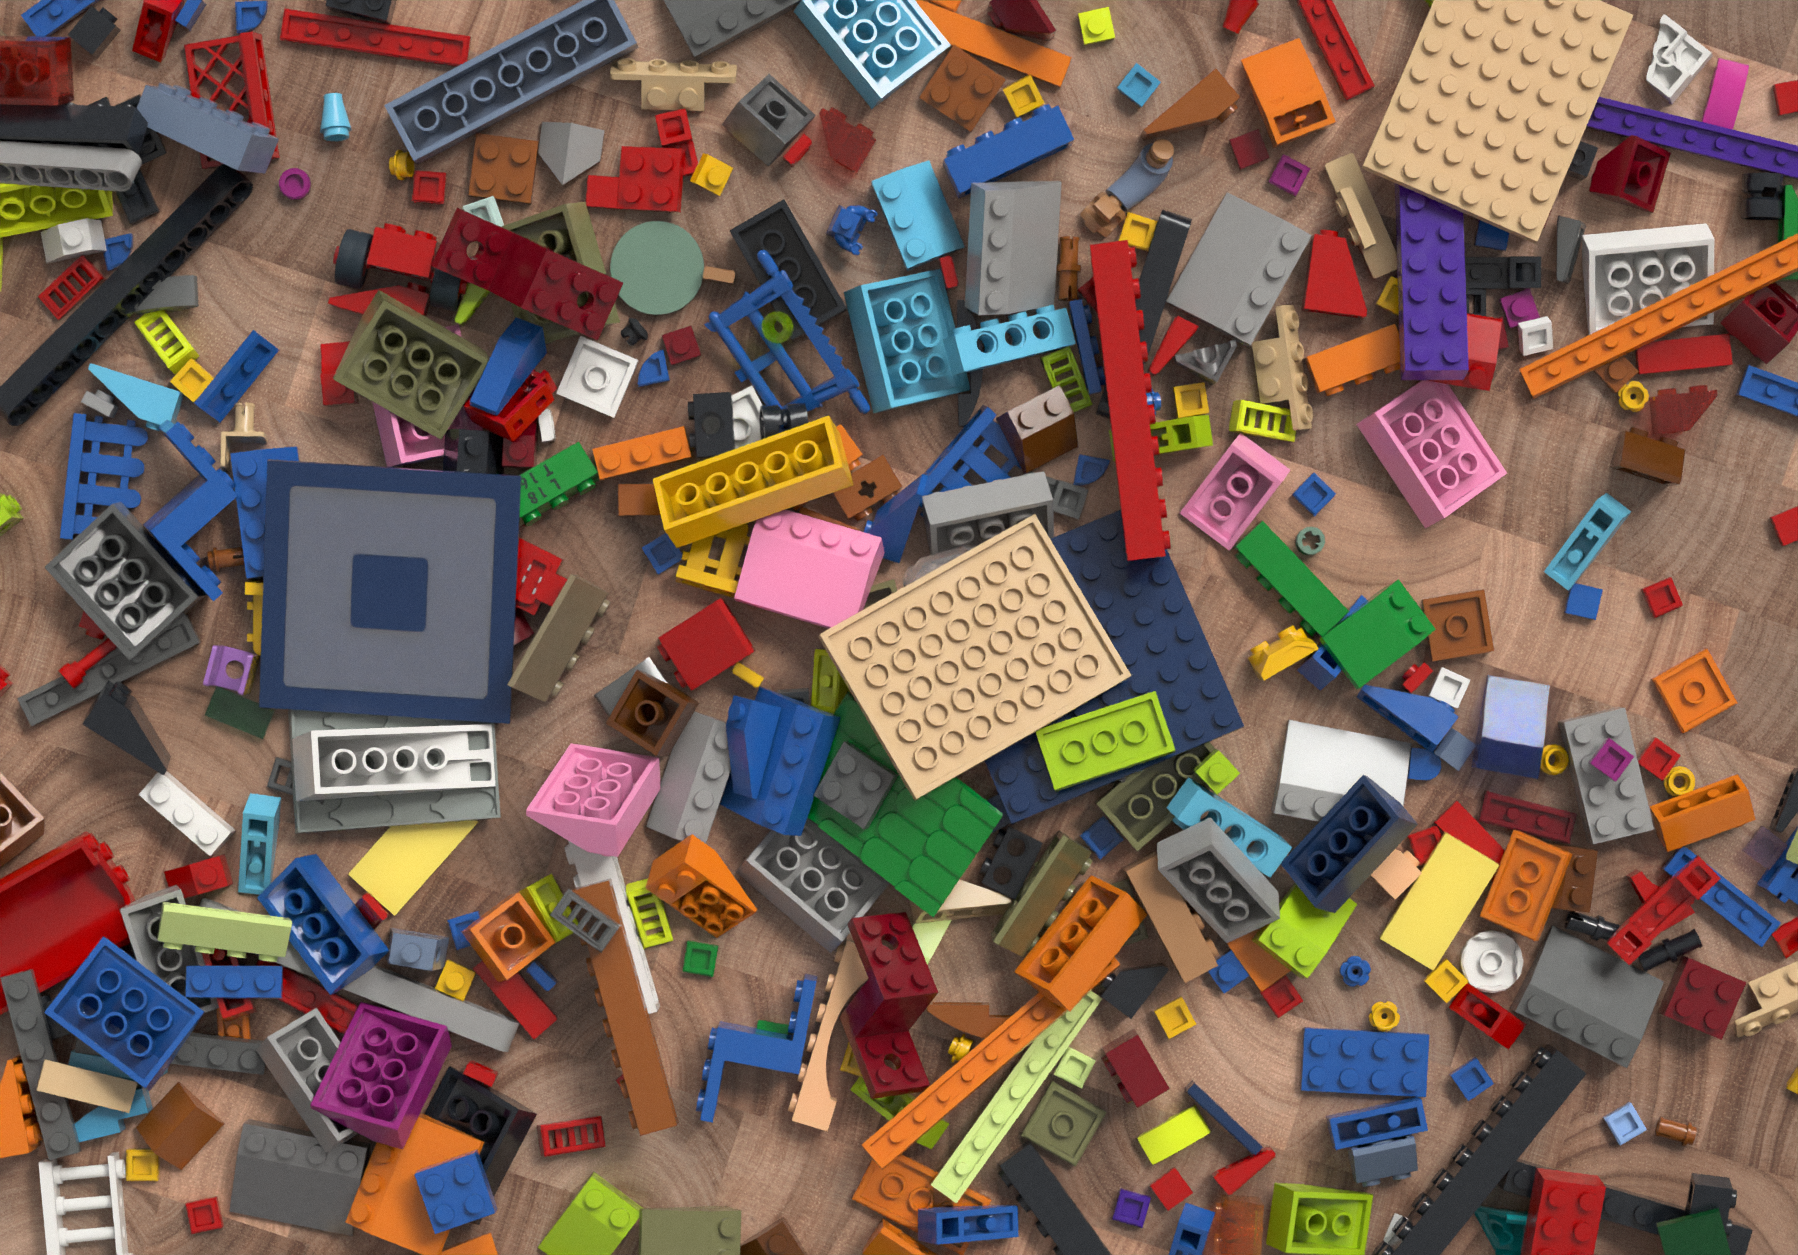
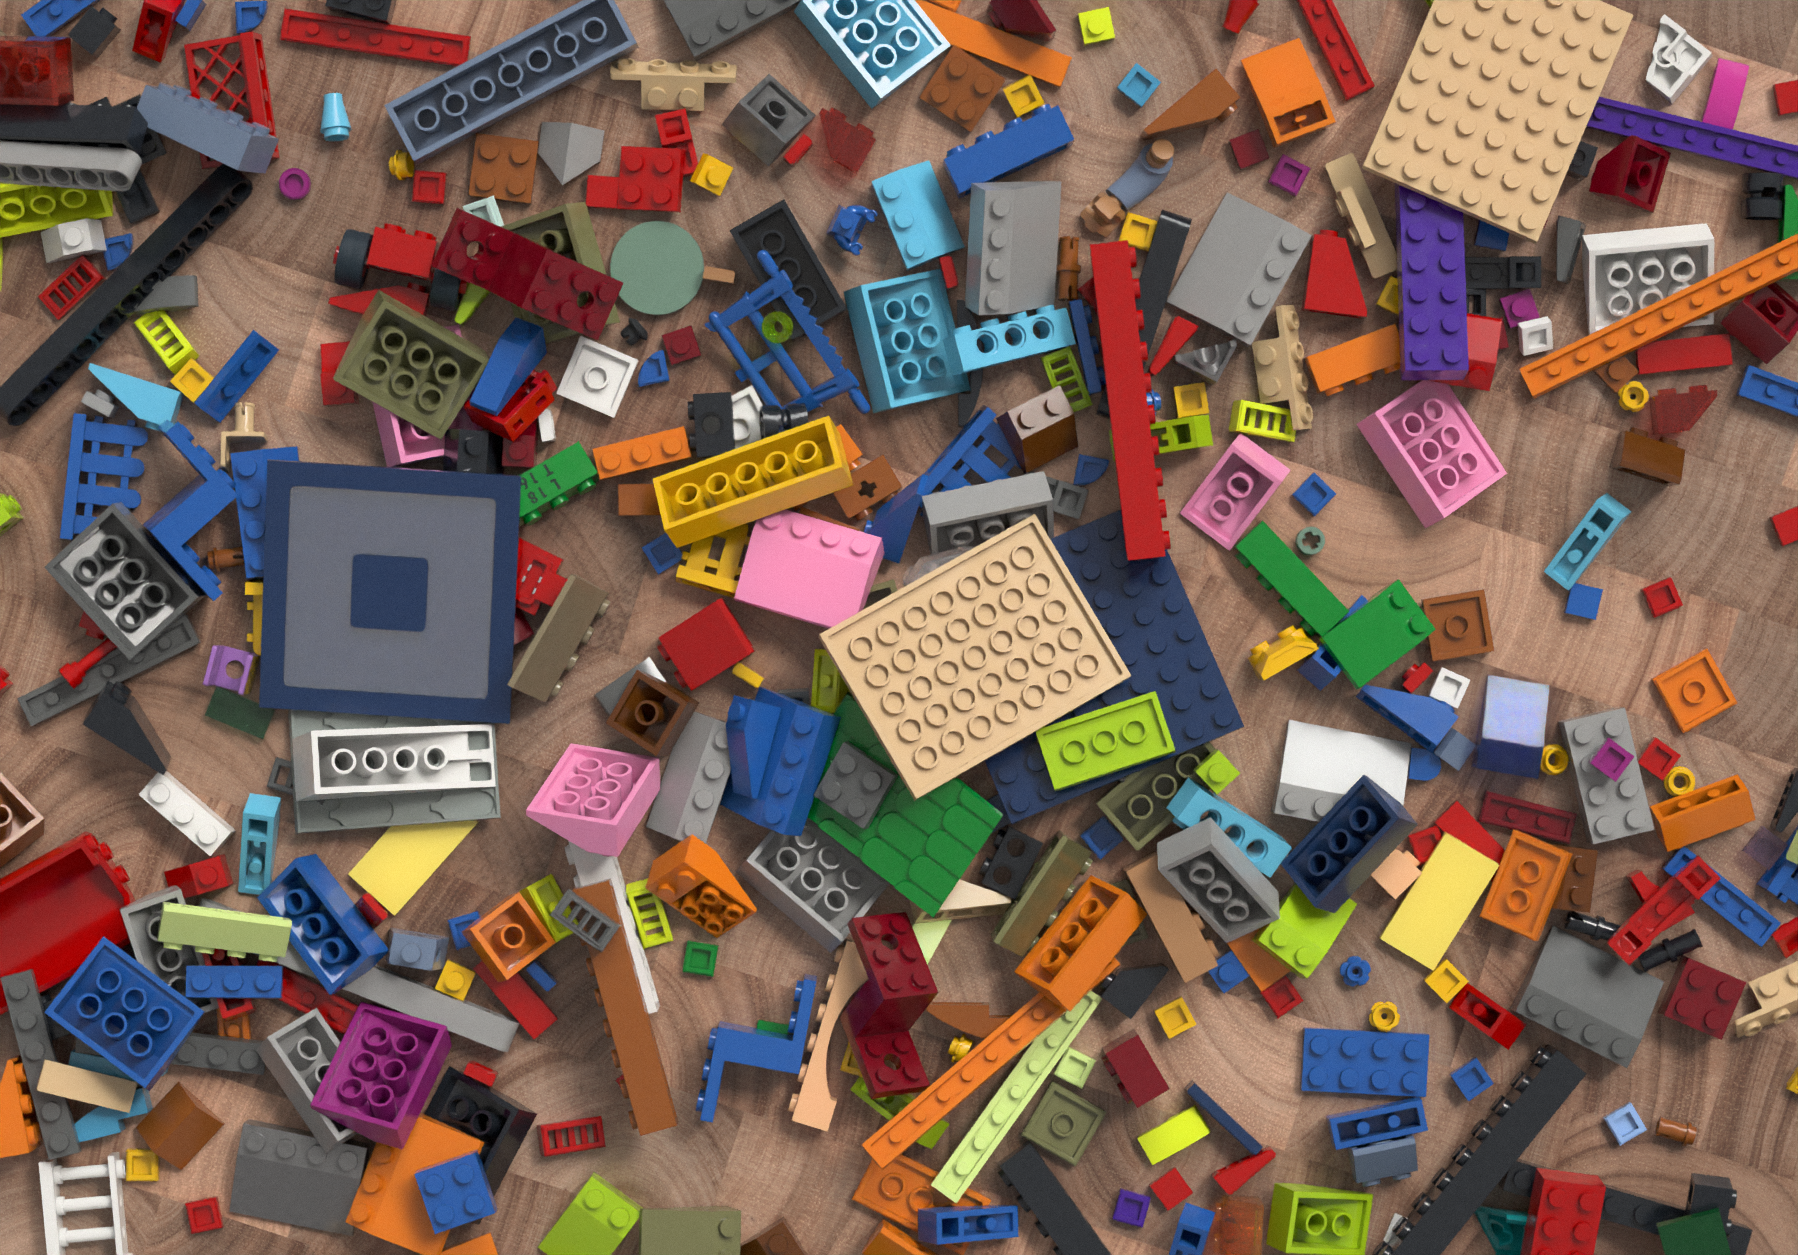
white tile [1460,930,1523,993] -> none

